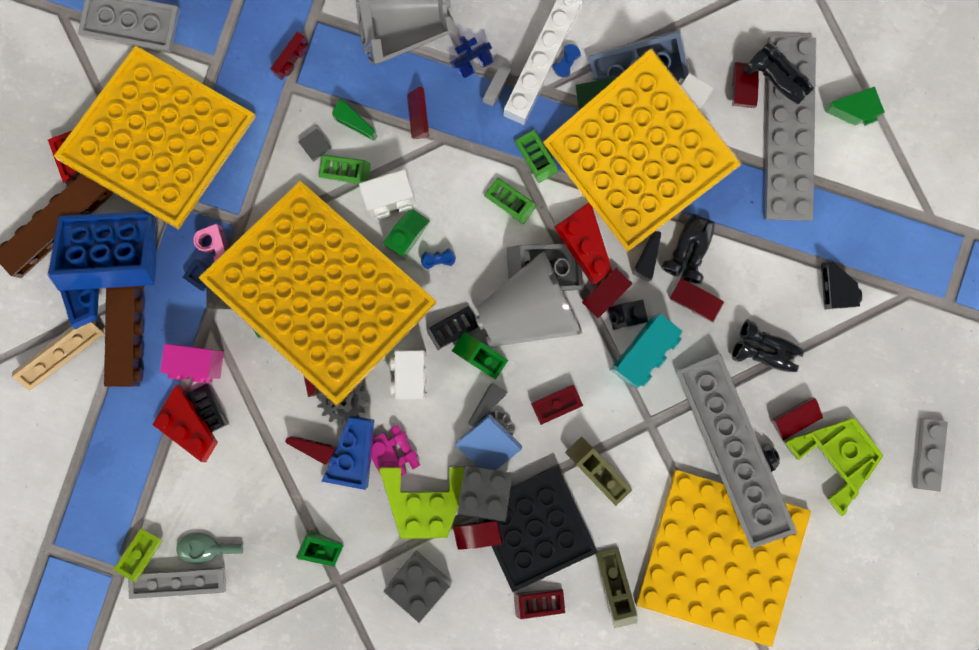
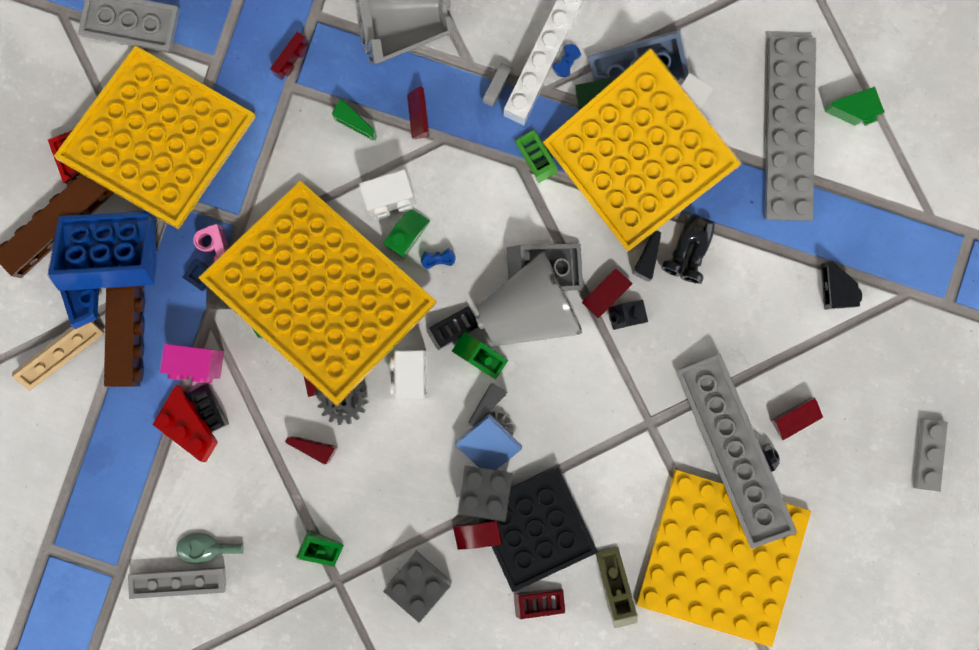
lime plate [113,528,163,583] -> none
dark grey tile [298,128,331,162] -> none
bright green slope [319,154,371,184] -> none
blue wing [321,416,375,490] -> none
dark pink plate [371,425,420,476] -> none
lime wing [379,466,465,539] -> none
clear blue hips [450,36,494,78] -> none
bright green slope [484,177,536,224] -> none
dark red plate [531,384,583,425] -> none
red wing [554,203,612,285] -> none
olive slope [565,436,632,506] -> none
teal brick [610,313,683,388] -> none
dark red slope [670,279,724,323] -> none
dark red slope [732,62,759,108] -> none
black piece [732,319,805,372] -> none
black piece [743,41,814,104] -> none
lime wing [783,417,884,516] -> none

